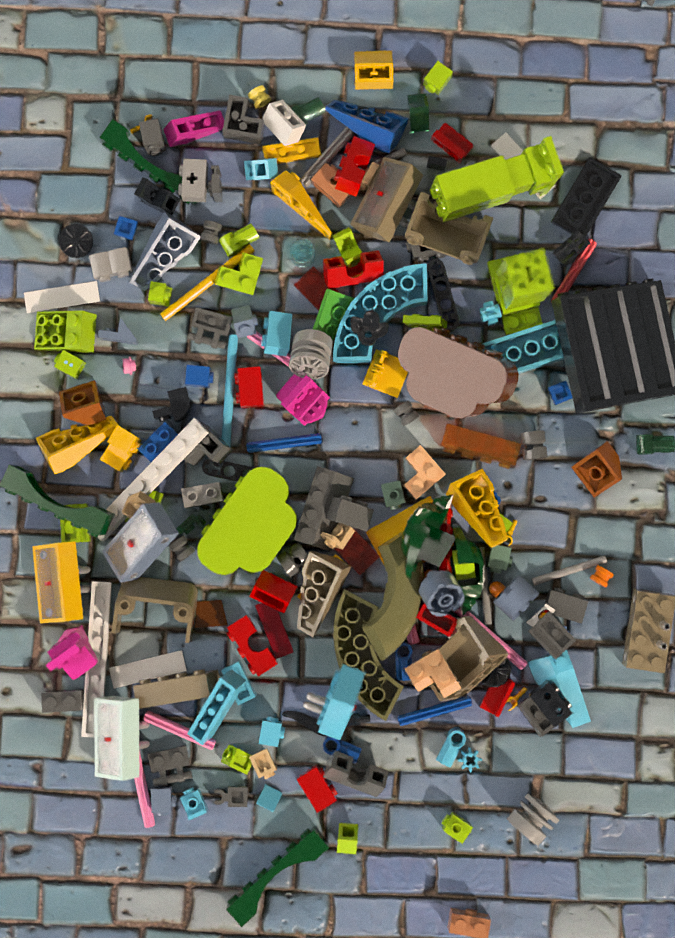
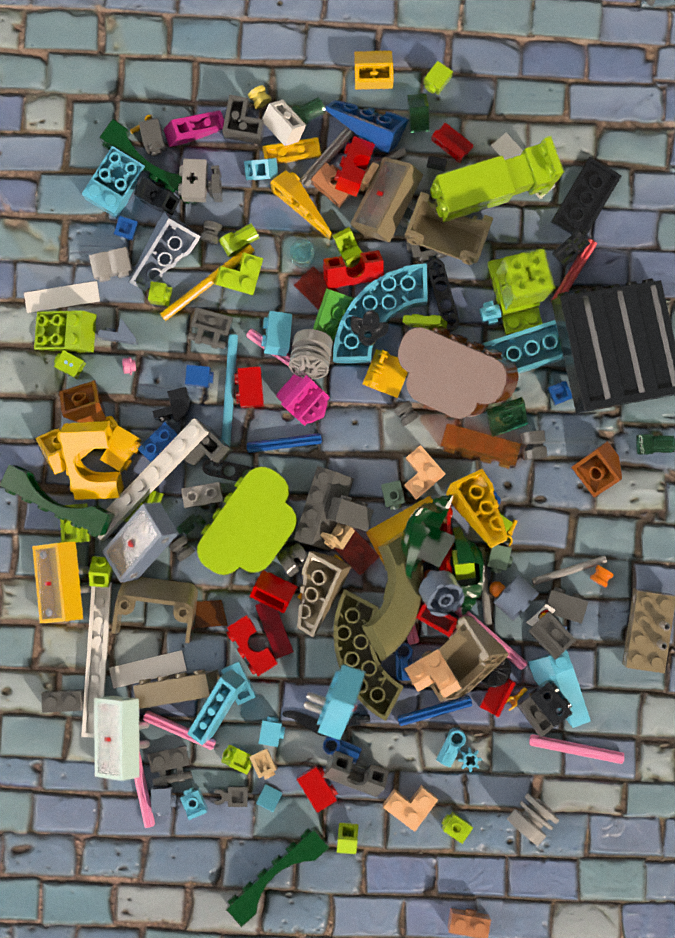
dark pink piece [46,625,98,680] -> none
black wheel [59,224,93,258] -> none
tan bracket [122,491,156,518] -> none
sand blue brick [231,305,258,338] -> none
none -> yellow arch [58,421,124,500]
none -> medium azure slope [82,146,145,219]
none -> lime brick [89,556,113,588]
none -> light nougat brick [383,785,438,832]
none -> clear green plate [486,397,528,437]
none -> bright pink axle [529,734,624,764]

